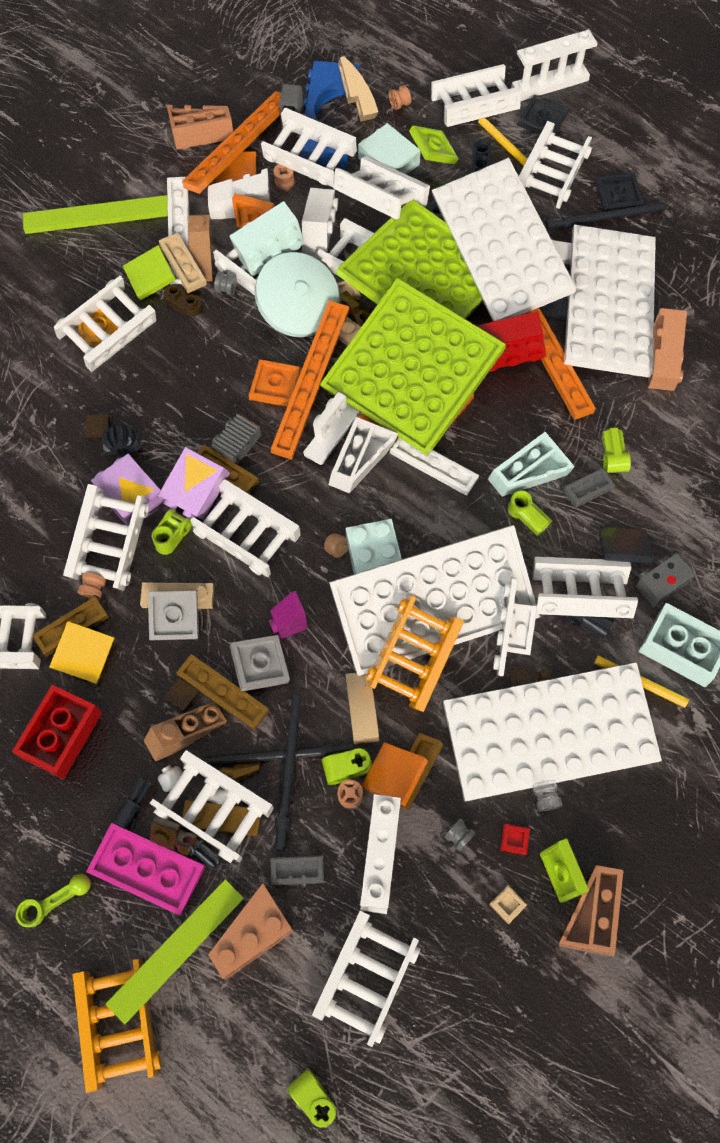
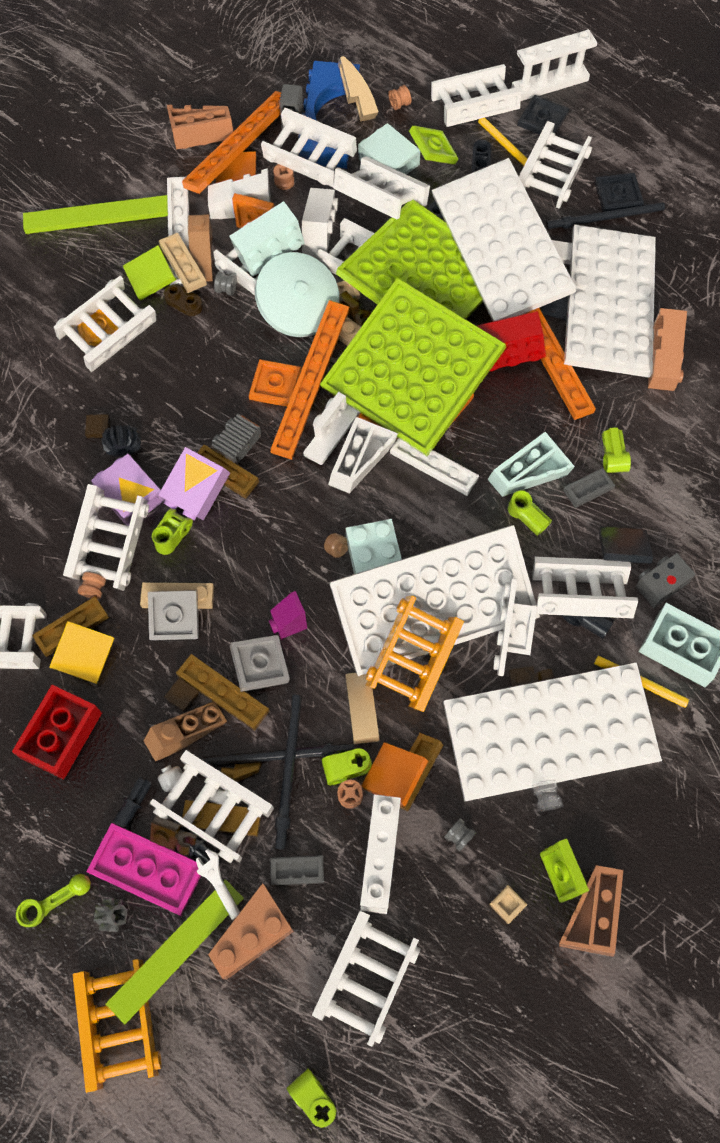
white fence [191,479,300,577] -> none
red tile [500,823,530,855] -> none
none -> dark grey gear [93,898,128,932]
none -> white piece [196,849,240,920]

